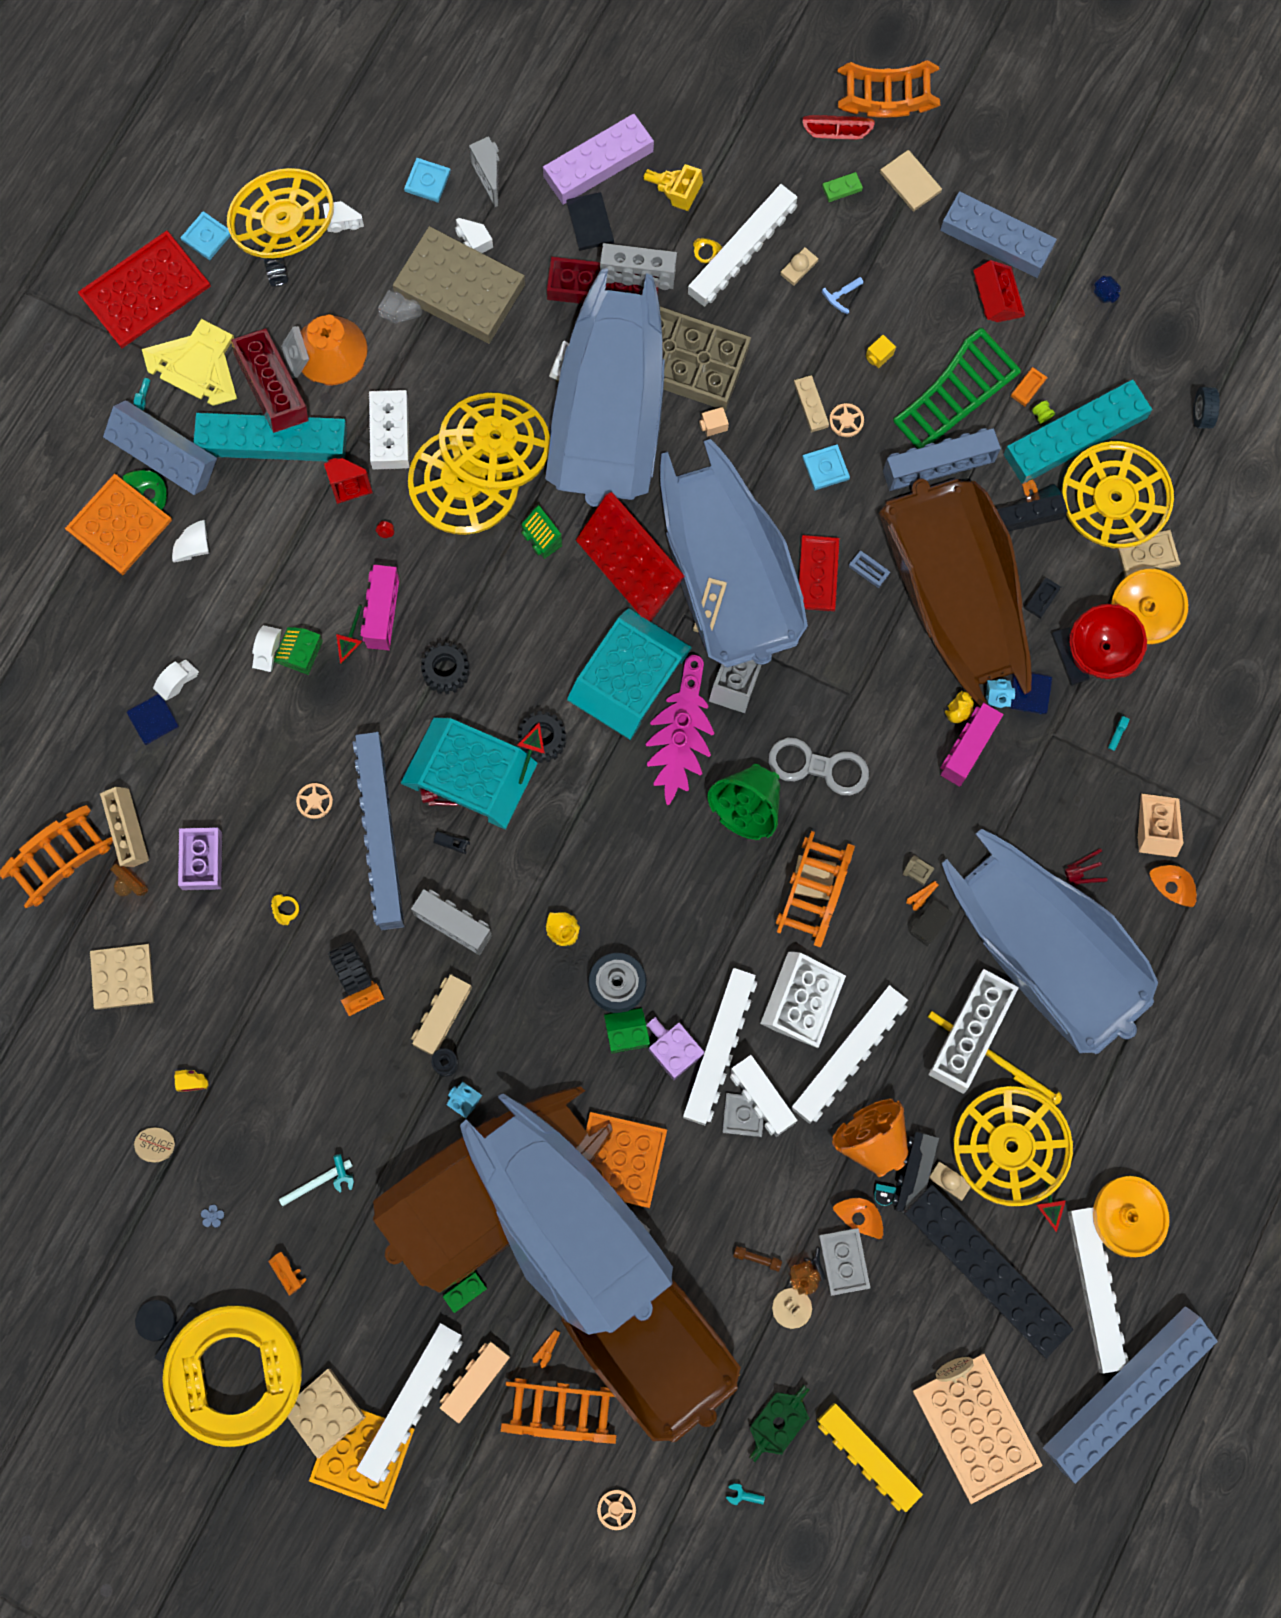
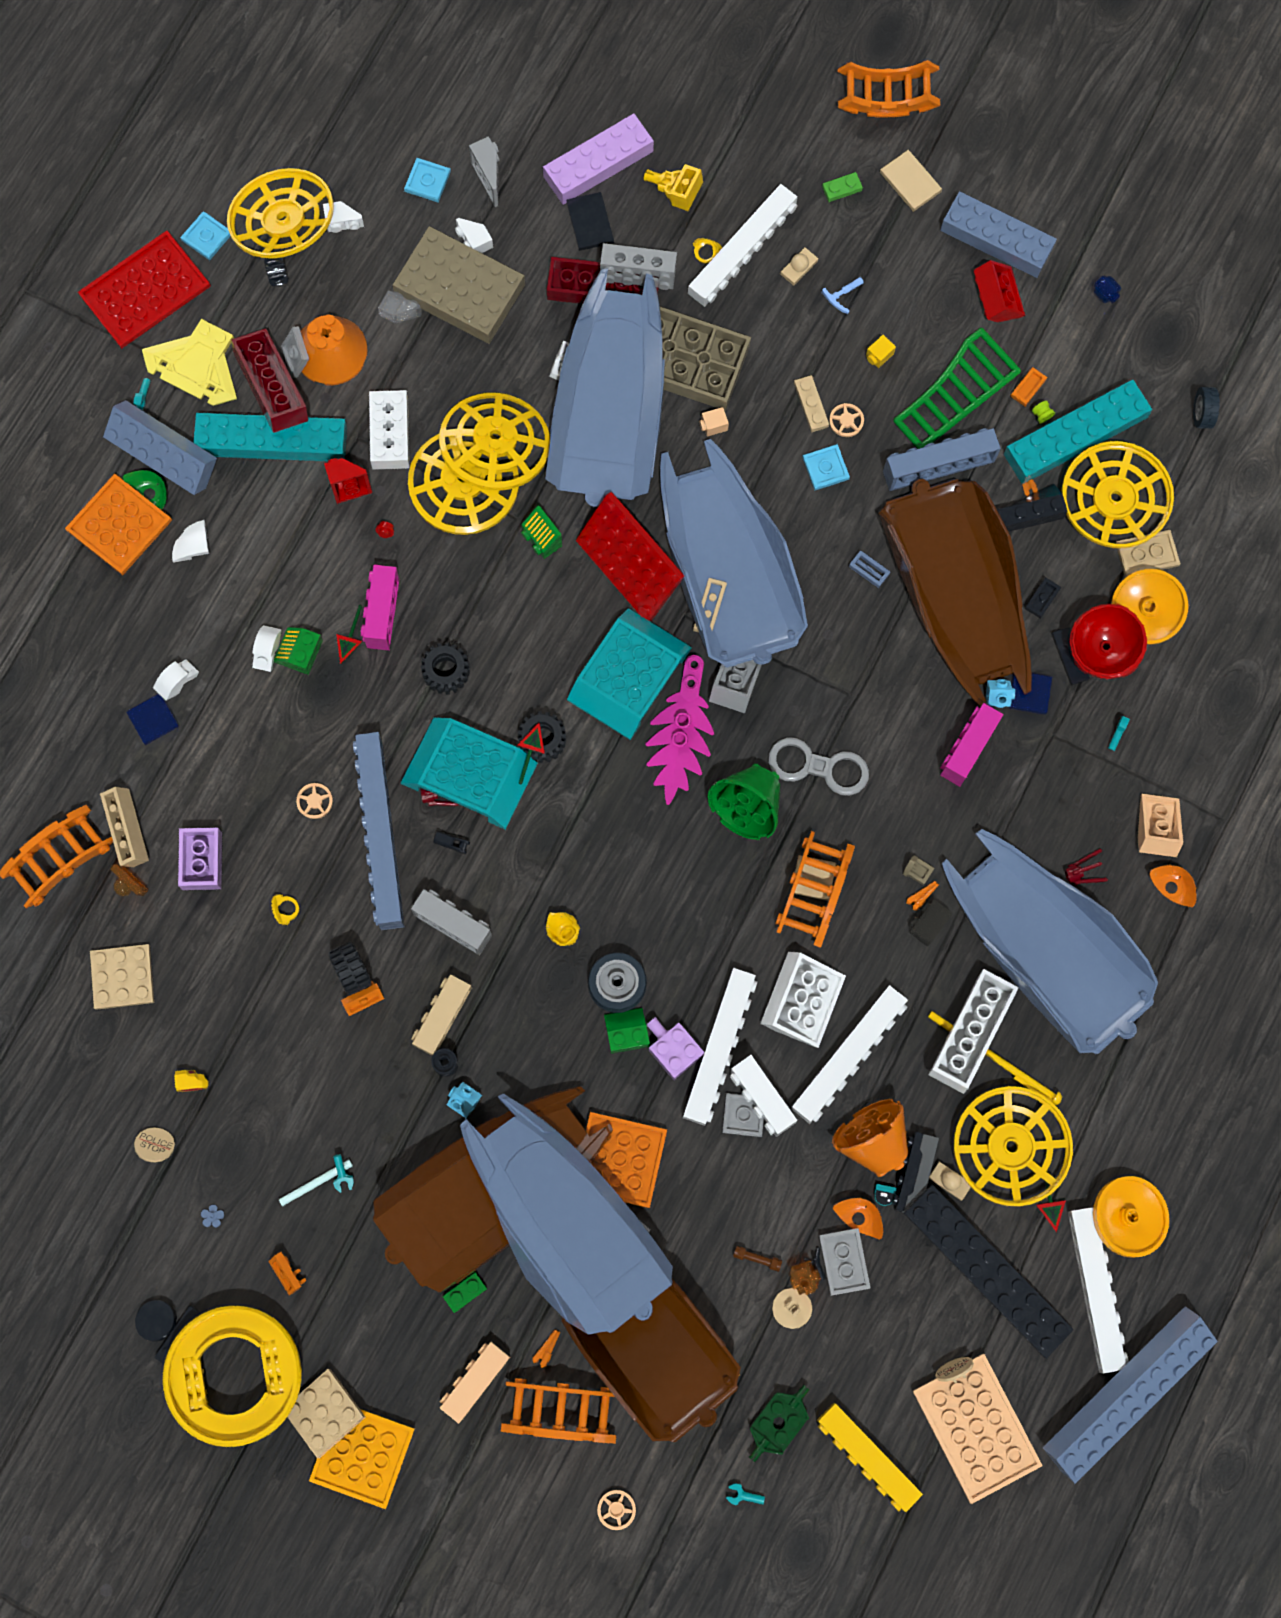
white brick [356,1323,463,1484] -> none
red plate [799,535,839,612] -> none
red brick [803,115,875,139] -> none
yellow hair [945,691,974,723] -> none

